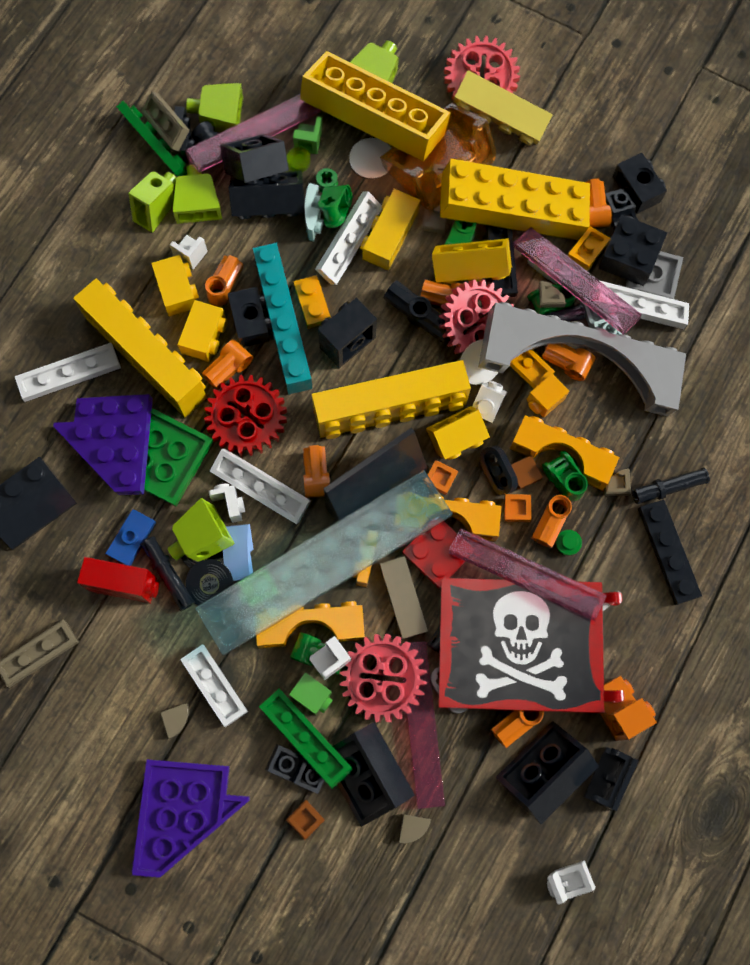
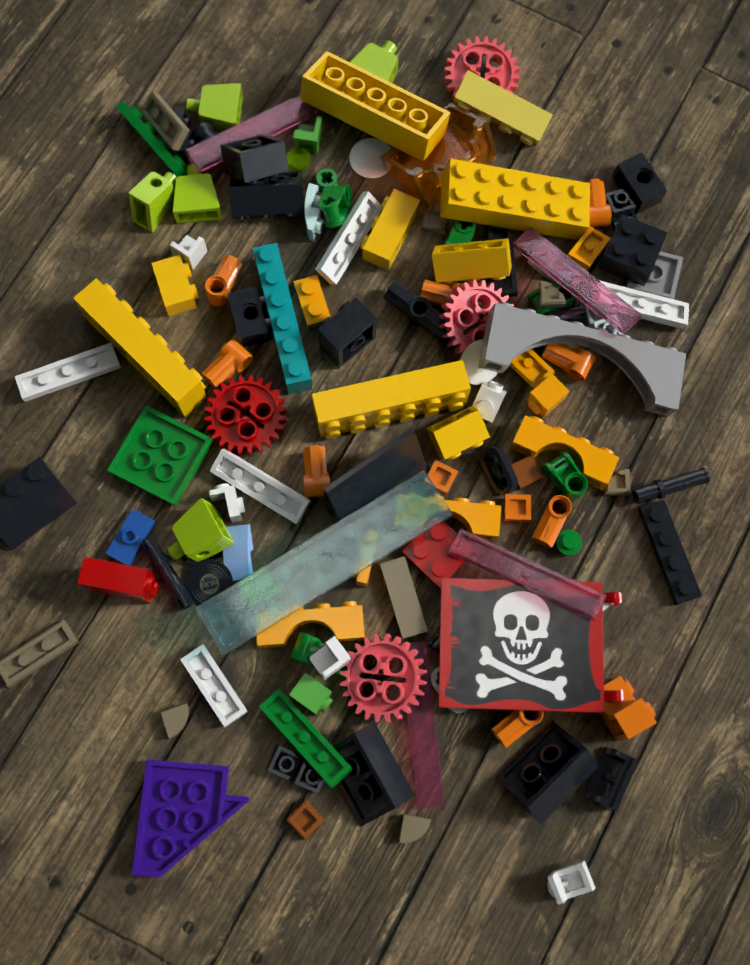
dark purple wing [53,394,153,495] -> none
yellow brick [177,300,228,362] -> none

